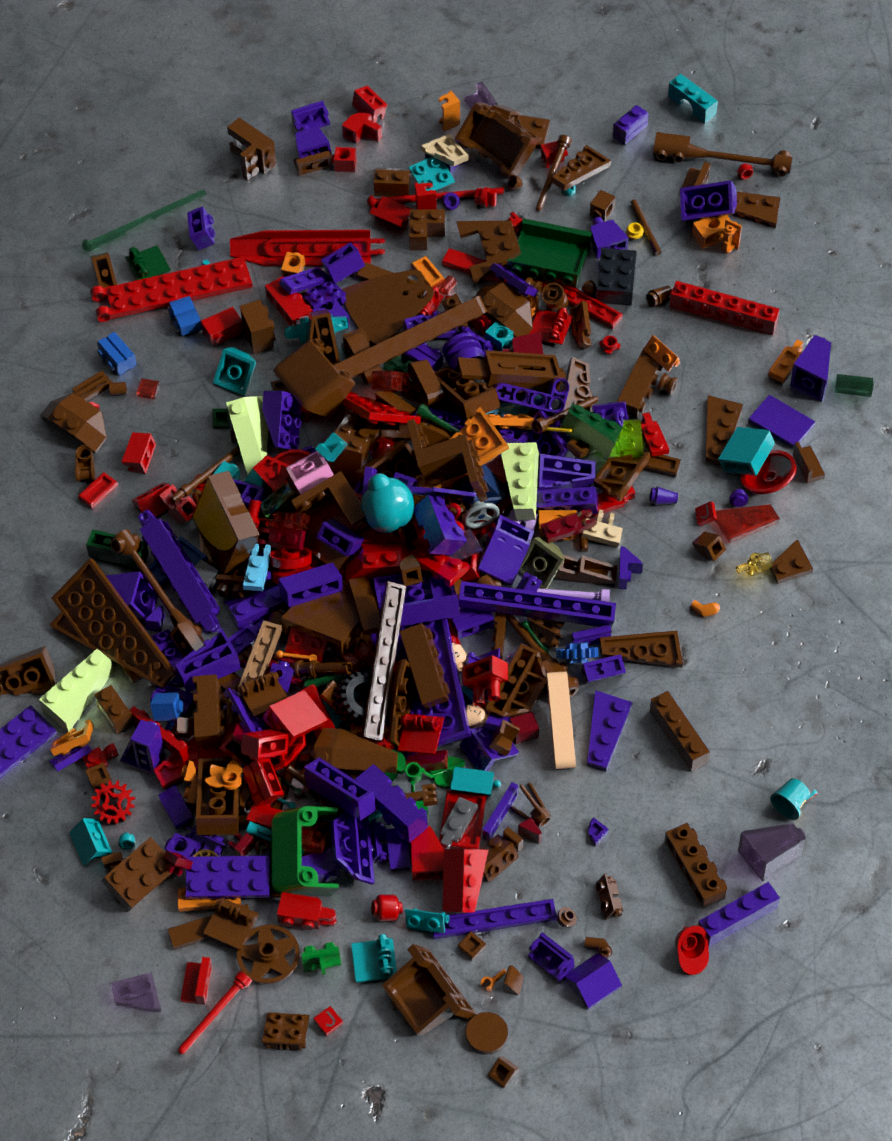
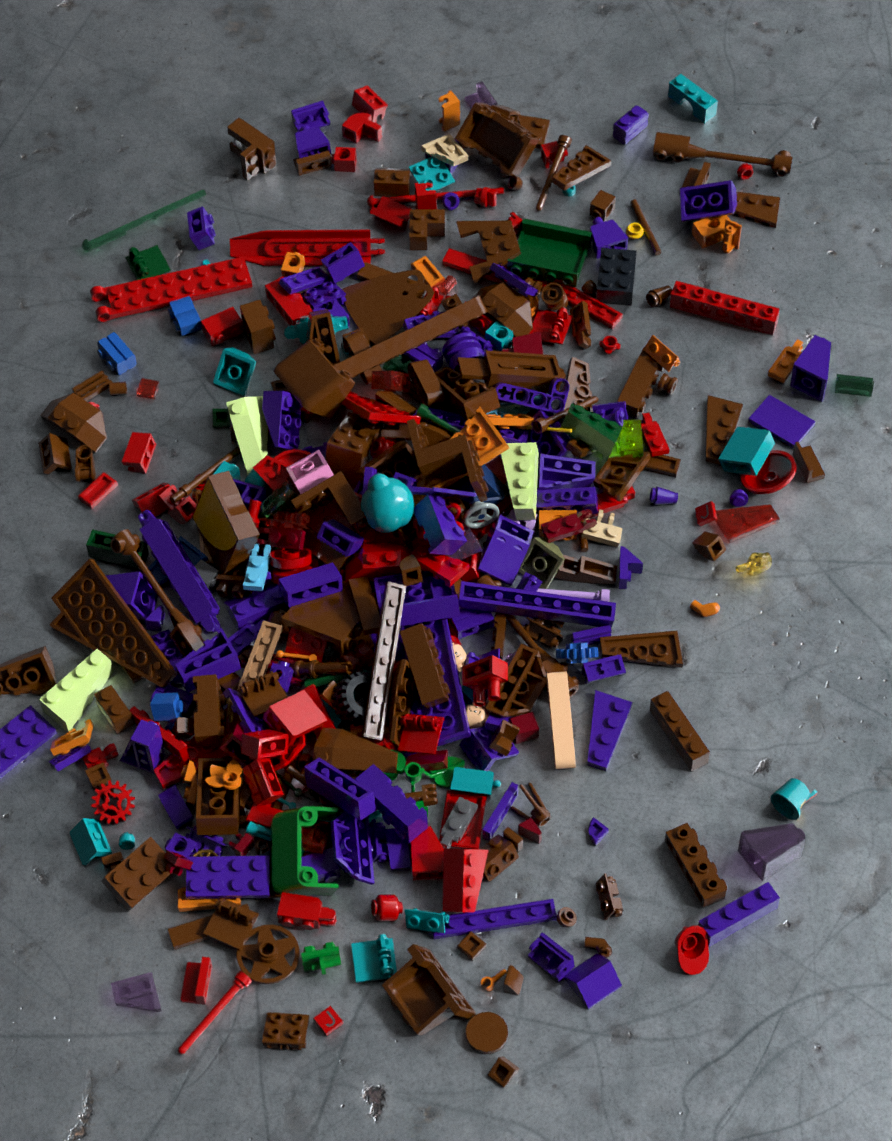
reddish brown slope [90,252,117,288] -> none
teal panel [315,433,348,462] -> none
dark green hinge [521,621,549,653] -> none
reddish brown wing [770,540,813,584] -> none
none -> reddish brown panel [38,433,72,475]

